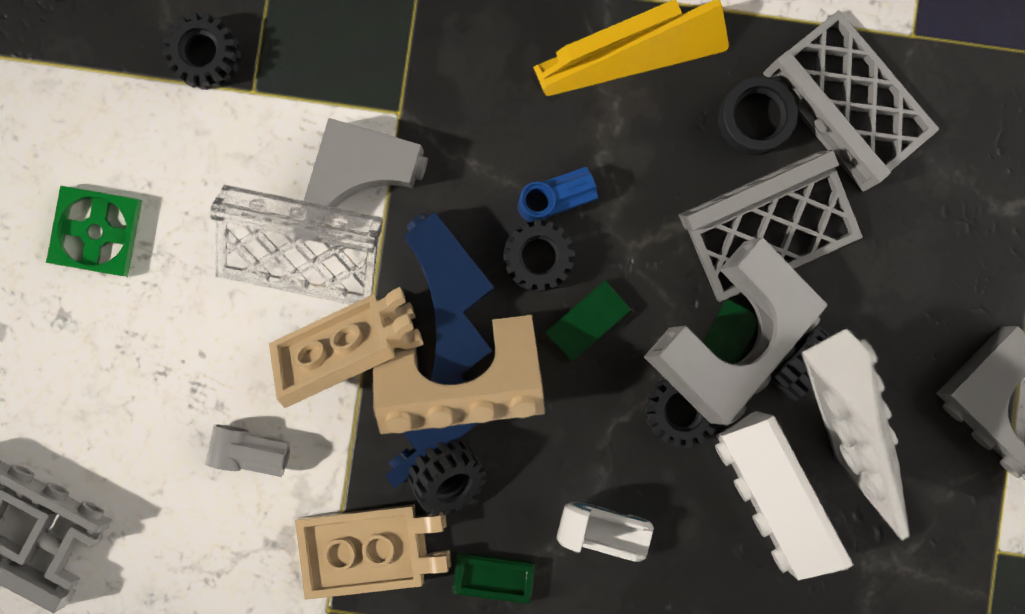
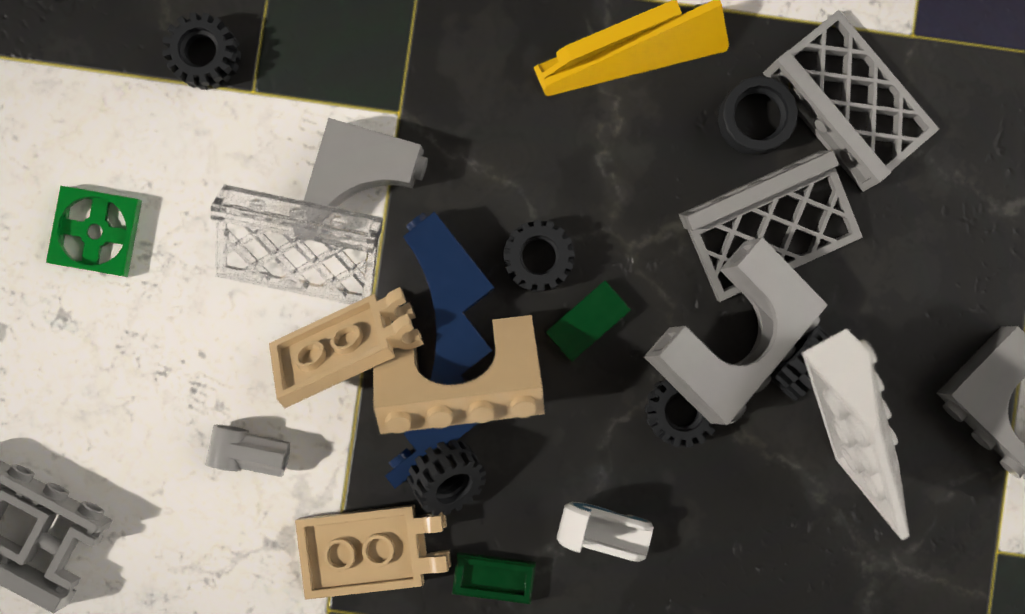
blue piece [517,167,598,222] -> none
dark green tile [702,299,758,365] -> none
white slope [715,411,853,580] -> none

